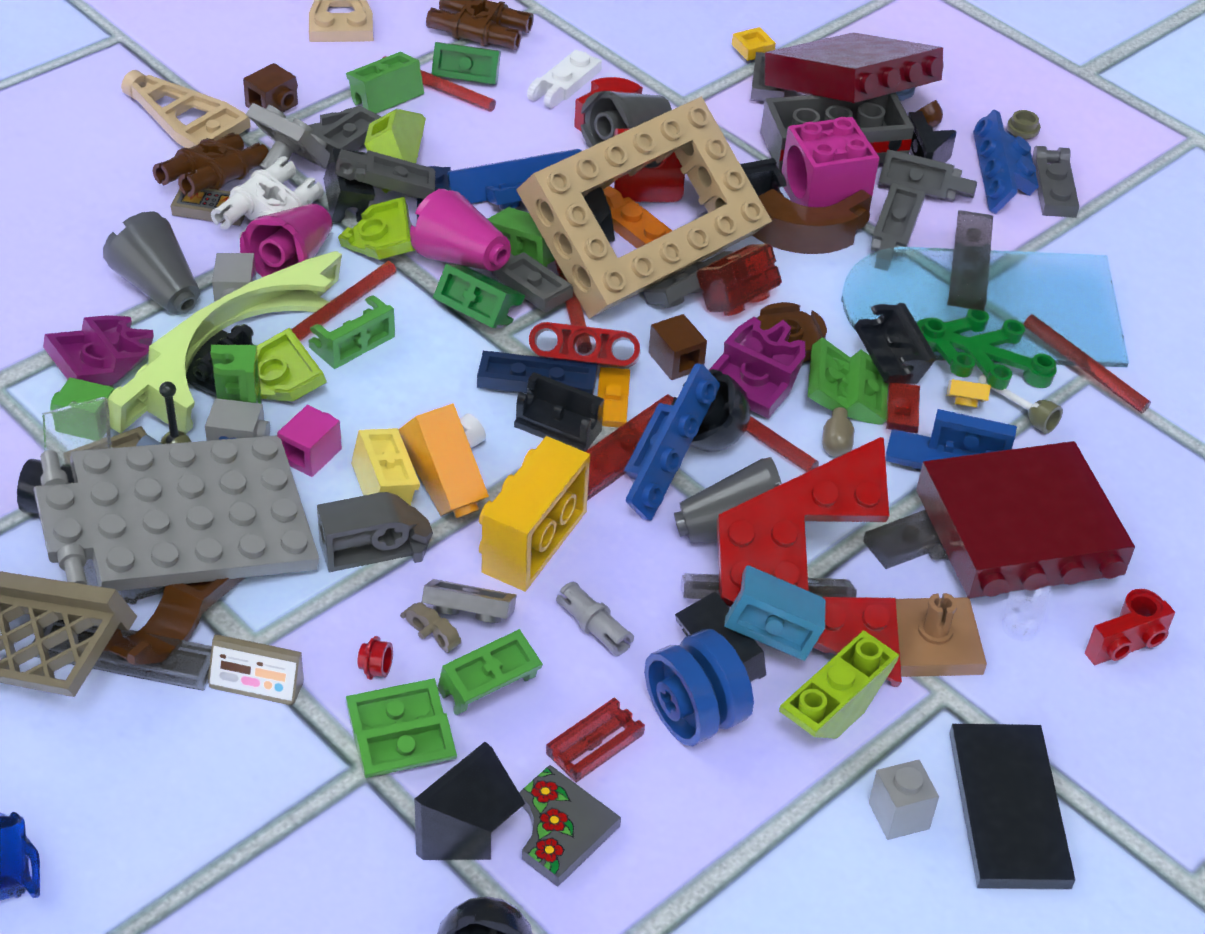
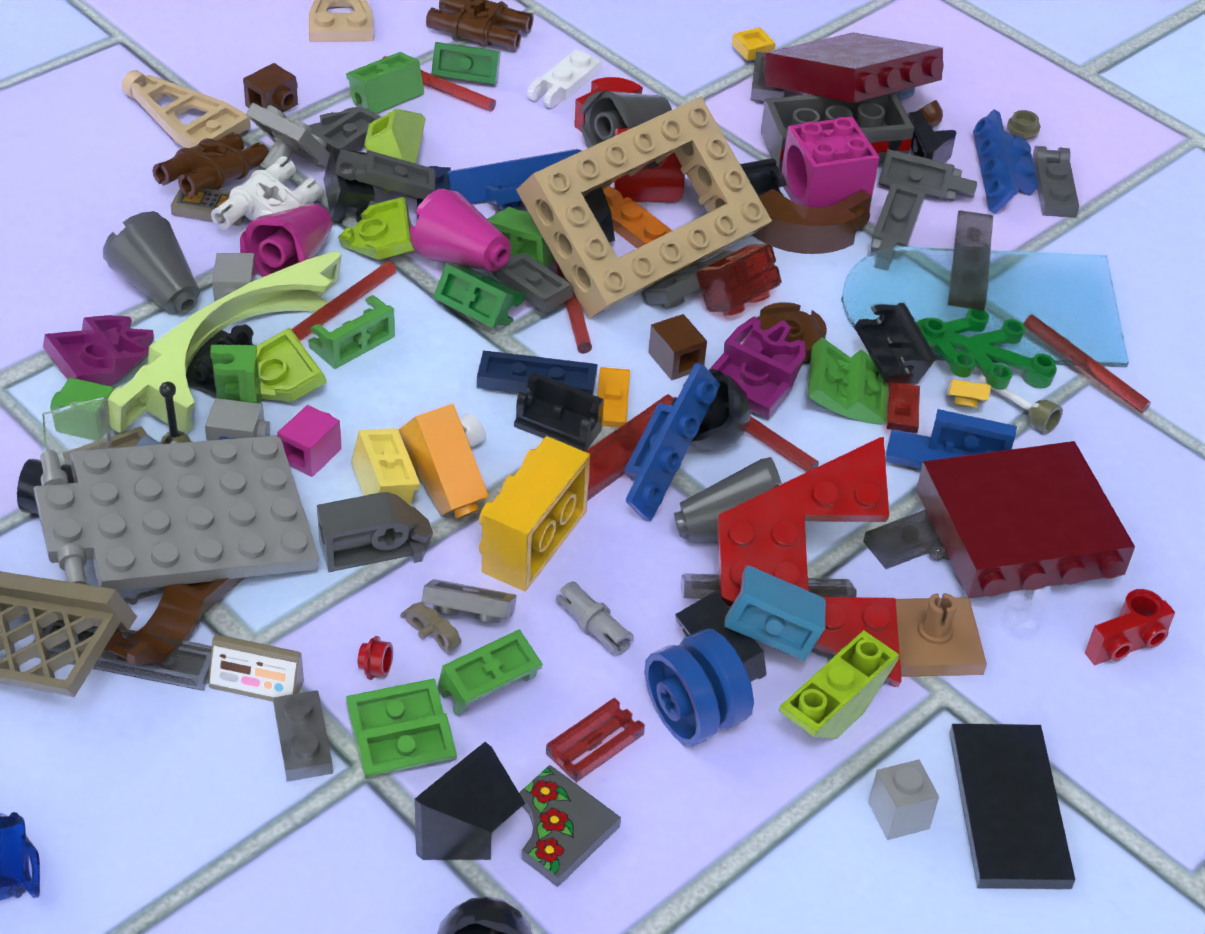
red beam [529,322,641,368] -> none
dark tan cylinder [822,407,855,457] -> none
none -> flat silver plate [273,690,333,782]

